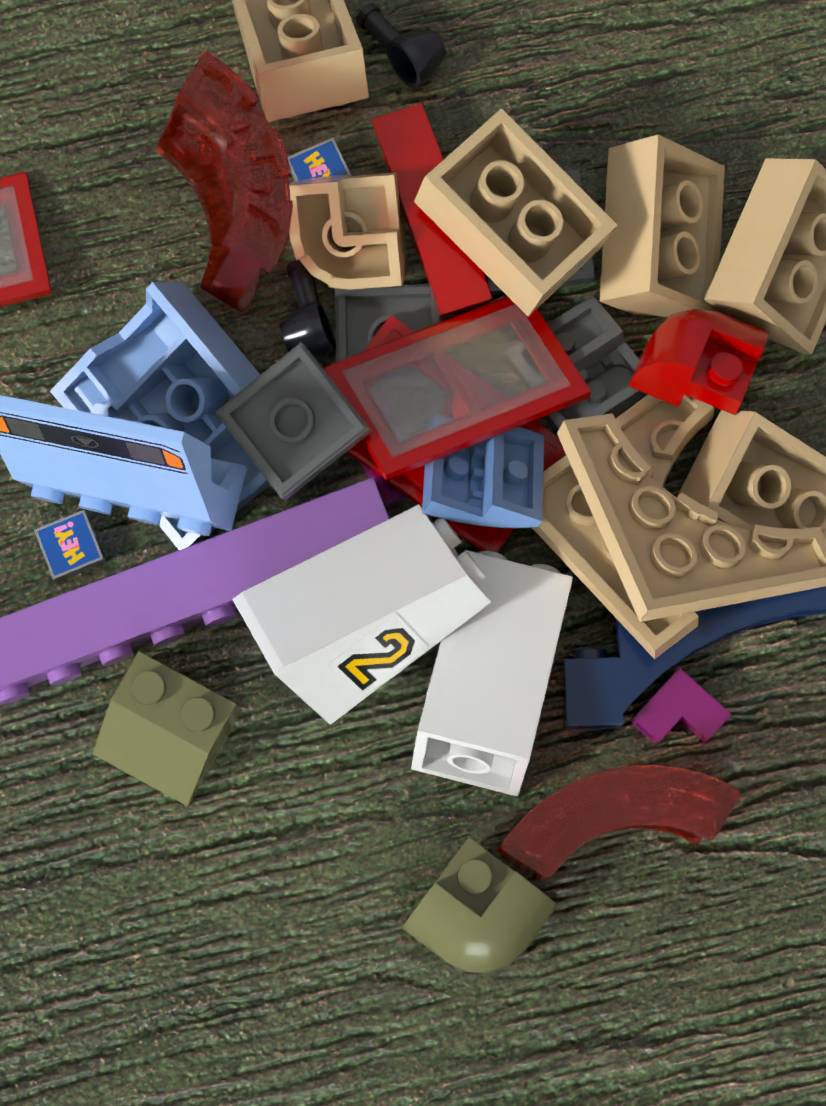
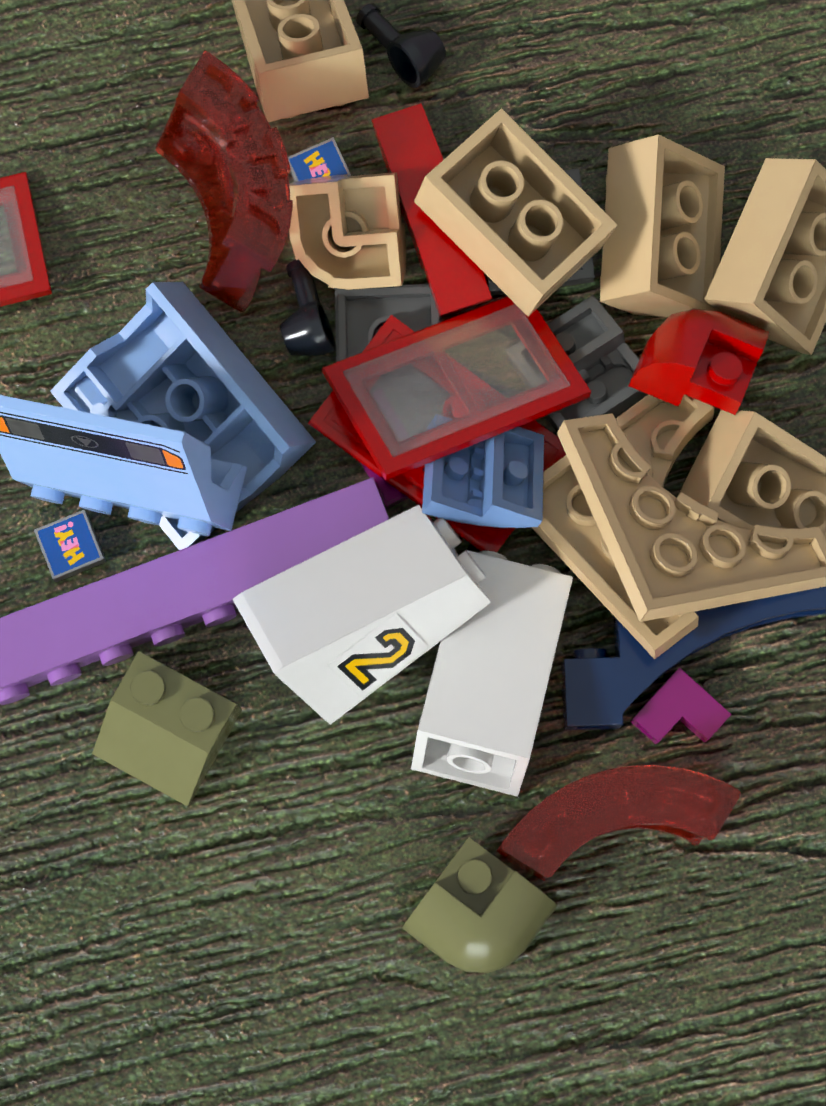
dark grey tile [215,342,372,501] -> none

